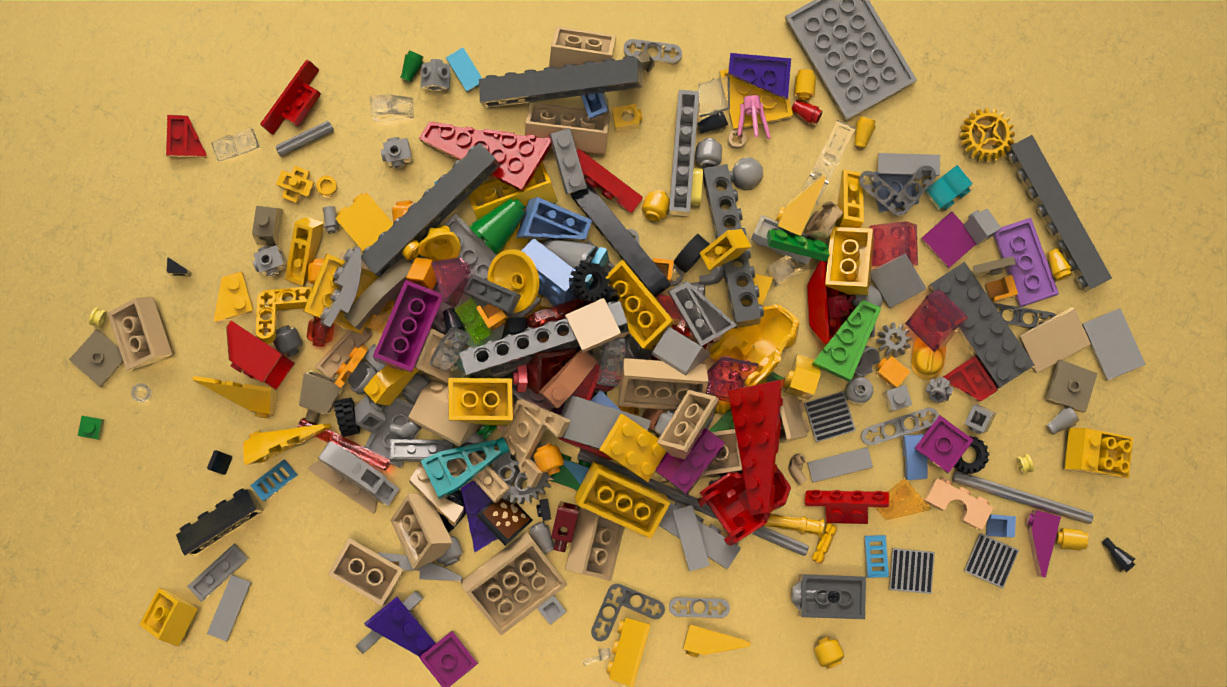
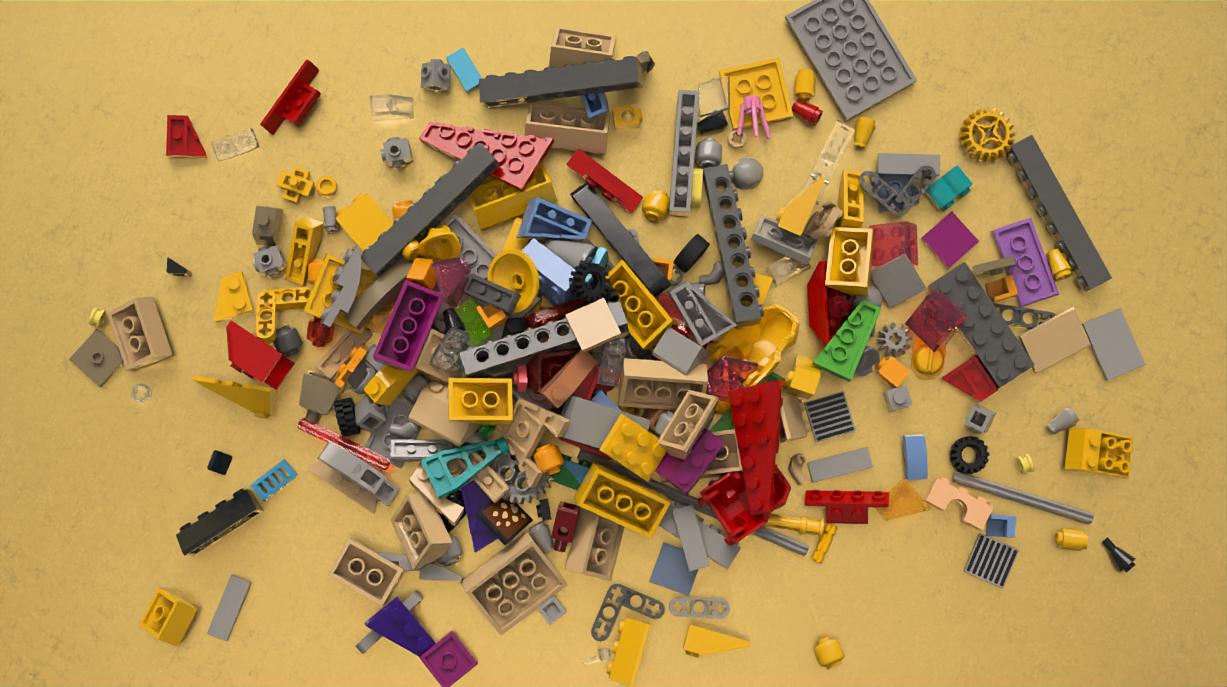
green plate [77,416,104,440] -> none
light grey tile [187,544,249,602] -> none
yellow wedge [243,424,332,465] -> none
light grey axle [276,121,333,156] -> none
green cone [400,50,424,82] -> none
green cone [469,199,525,255] -> none
light grey plate [549,128,587,194] -> none
light grey beam [624,39,682,65] -> none
yellow slope [700,229,752,270] -> none
dark purple wing [728,53,791,100] -> none
green plate [767,229,830,262] -> none
dark grey piece [791,574,866,619] -> none
light grey head [845,377,873,404] -> none
light grey beam [861,408,939,446] -> none
dark azure slope [864,535,889,578] -> none
tile [889,548,935,594] -> none
magenta plate [914,415,973,474] -> none
light grey gear [926,377,953,403] -> none
light grey brick [964,208,1001,245] -> none
magenta slope [1026,510,1061,578] -> none
dark tan plate [1046,360,1098,412] -> none
none -> sand blue tile [649,542,698,596]

